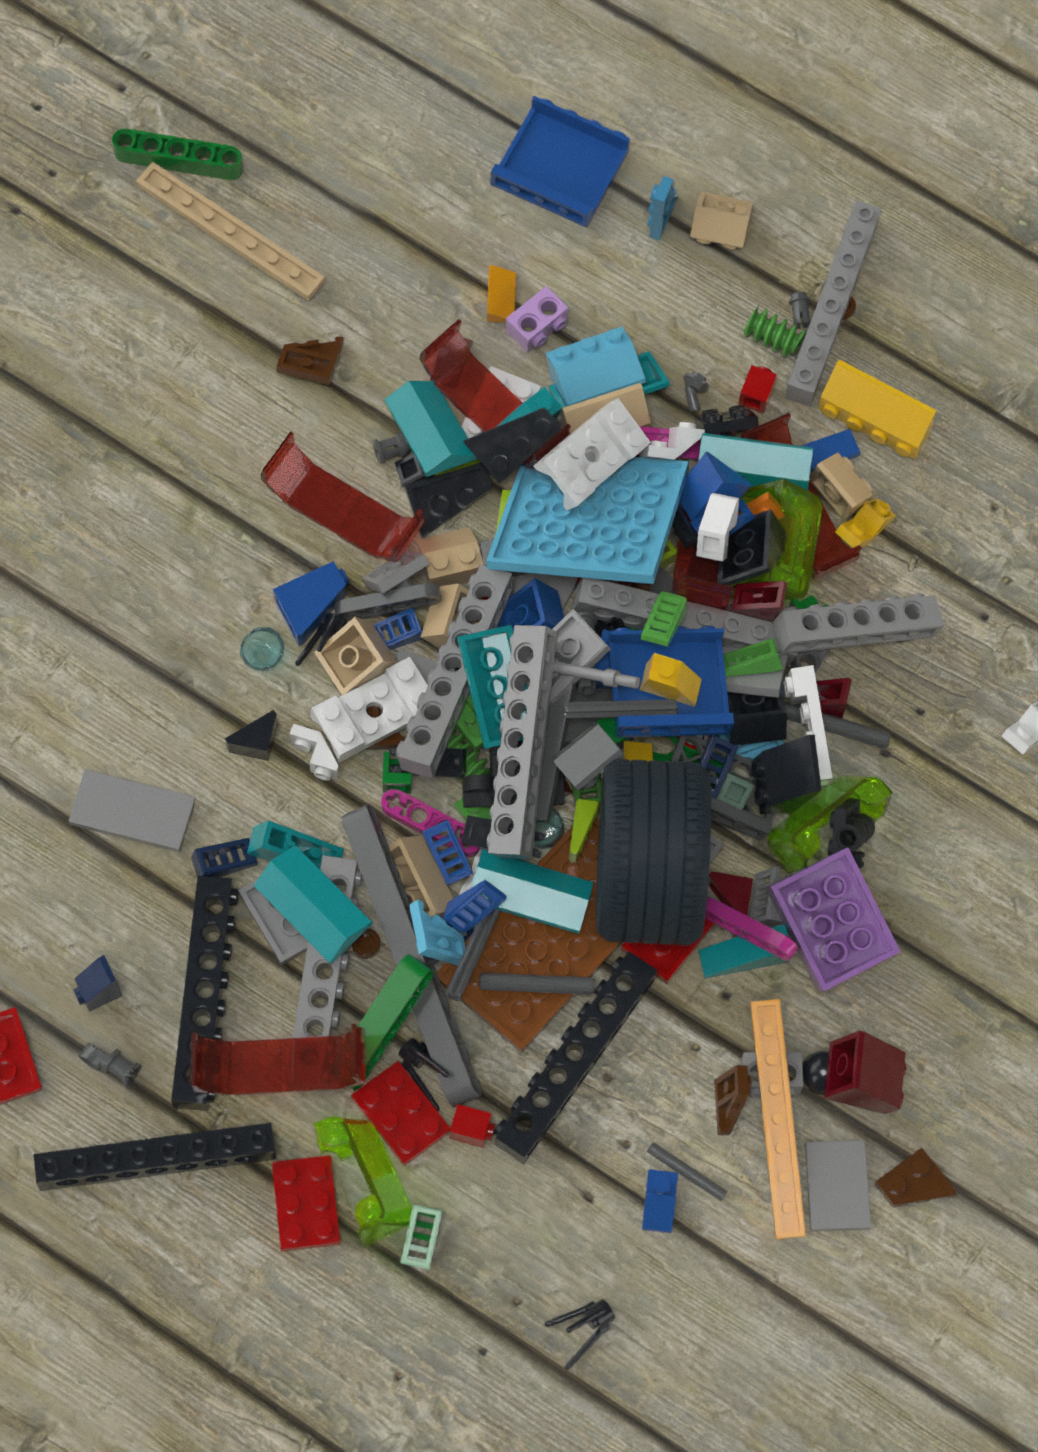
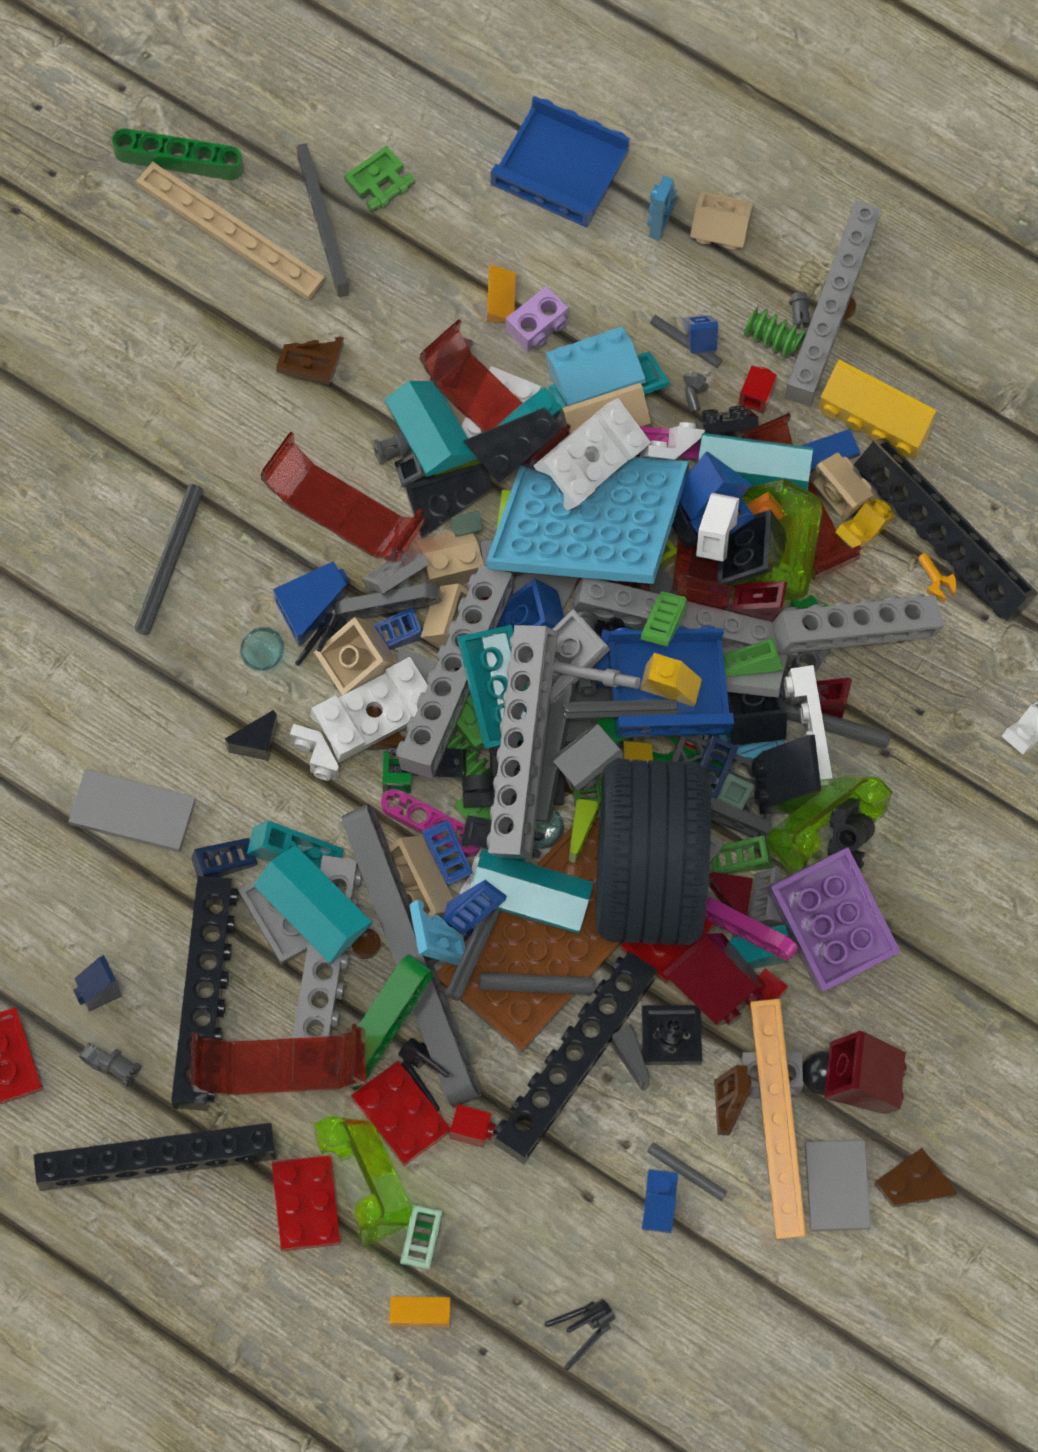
none -> dark grey axle [135,484,203,635]
none -> dark grey tile [297,143,349,298]
none -> bright green plate [344,146,415,212]
none -> light orange slope [389,1296,450,1328]
none -> sand green slope [450,511,482,536]
none -> dark grey slope [611,1024,650,1091]
none -> black plate [641,1005,702,1065]
none -> dark grey bar [650,315,723,368]
none -> dark red slope [663,933,767,1025]
none -> blue slope [683,315,718,354]
none -> bright green slope [711,835,773,874]
none -> red plate [758,968,788,1001]
none -> black brick [854,438,1038,621]
none -> light orange bar [918,553,956,602]

